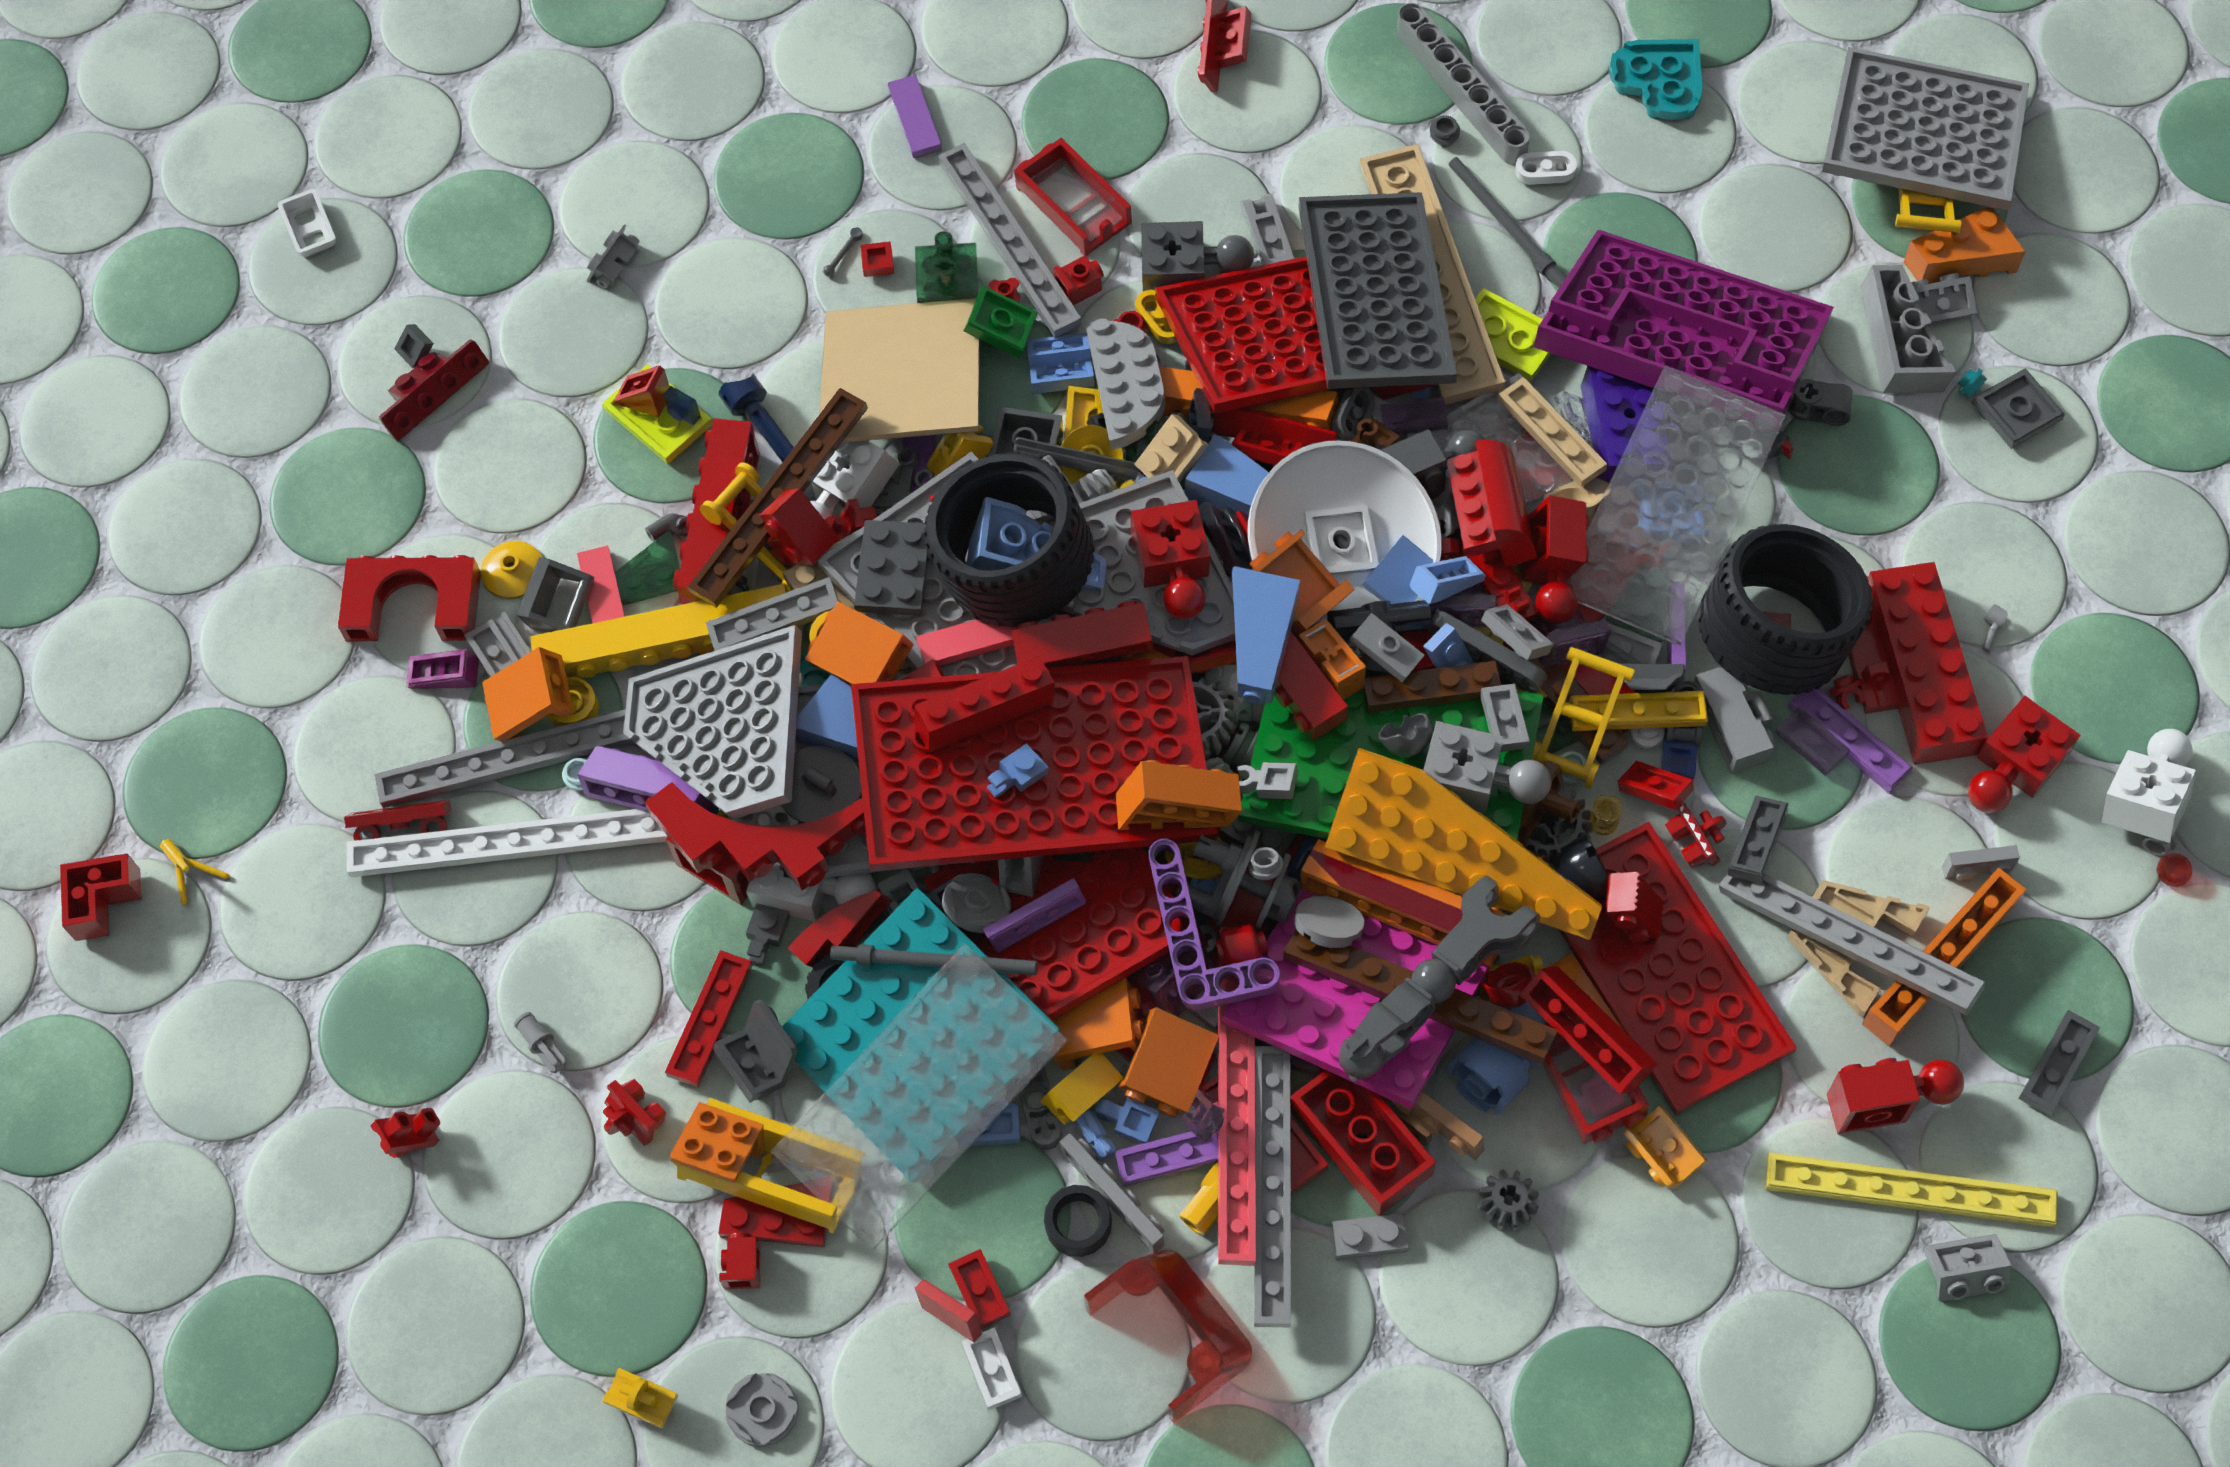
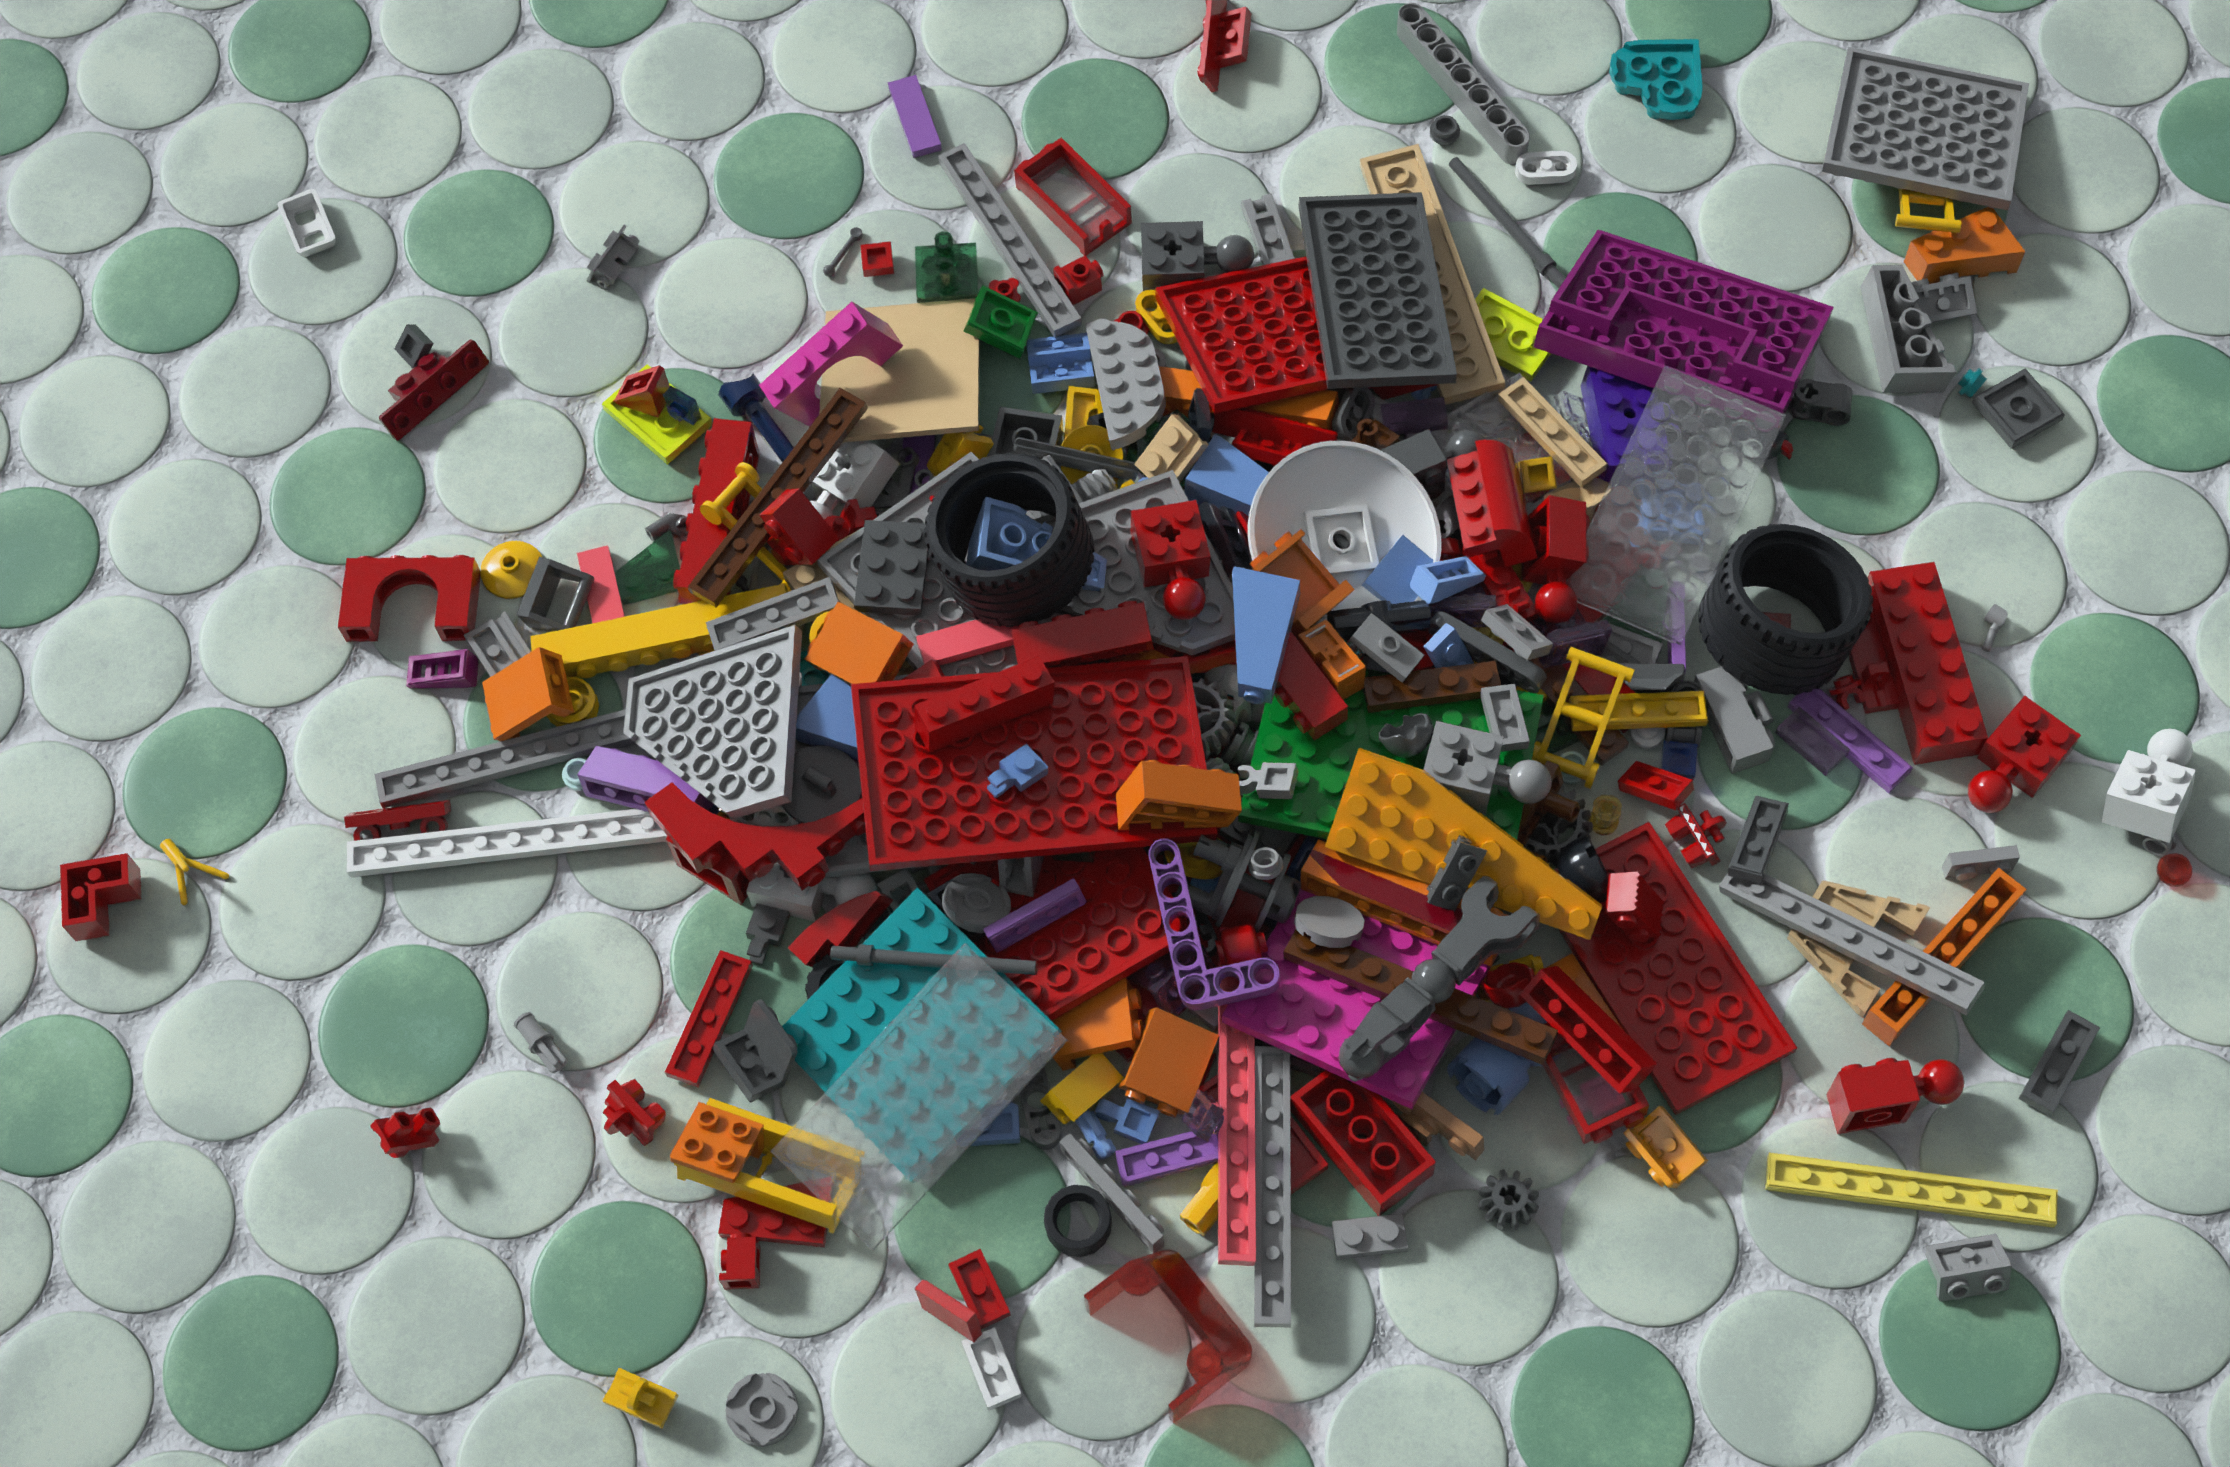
none -> dark pink arch [759,301,903,427]
none -> dark grey hinge [1427,835,1487,911]
none -> yellow slope [1518,456,1557,493]

